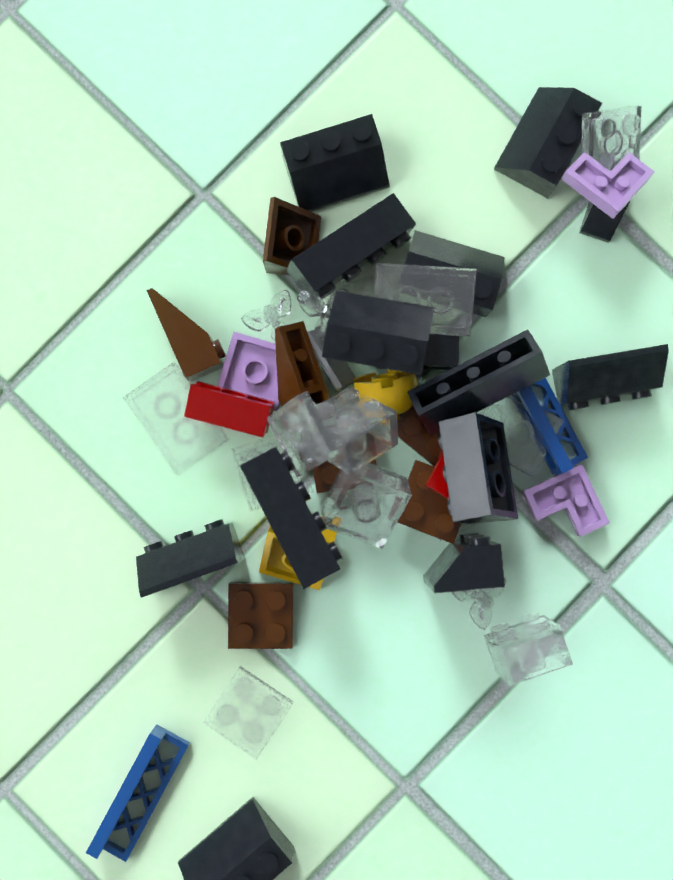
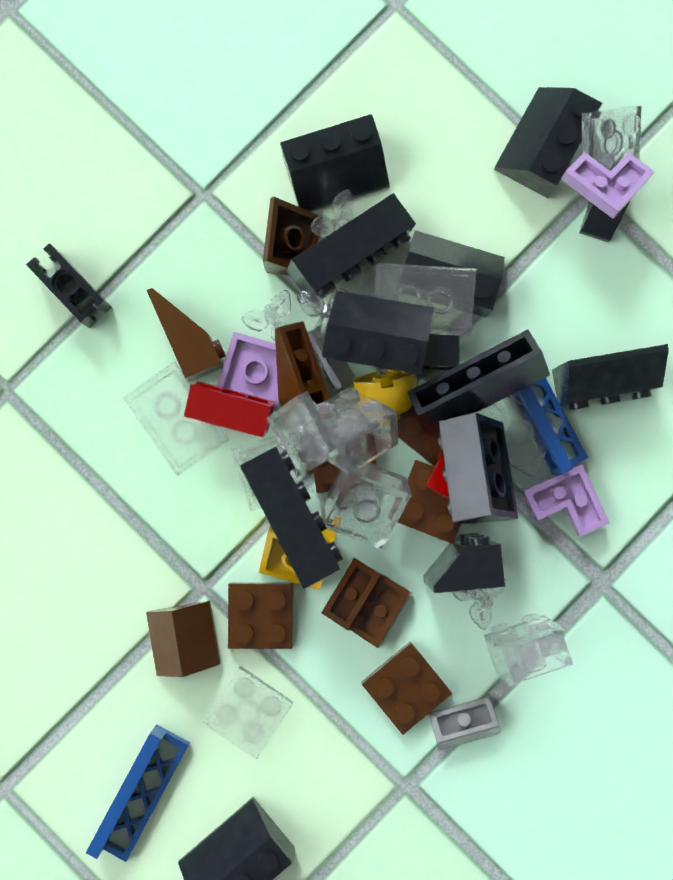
black slope [136,519,245,598] -> none
none -> black piece [26,243,112,328]
none -> reddish brown slope [146,600,221,677]
none -> clear plant [311,190,354,237]
none -> reddish brown slope [321,558,413,648]
none -> reddish brown plate [361,641,453,735]
none -> light grey slope [429,696,501,750]

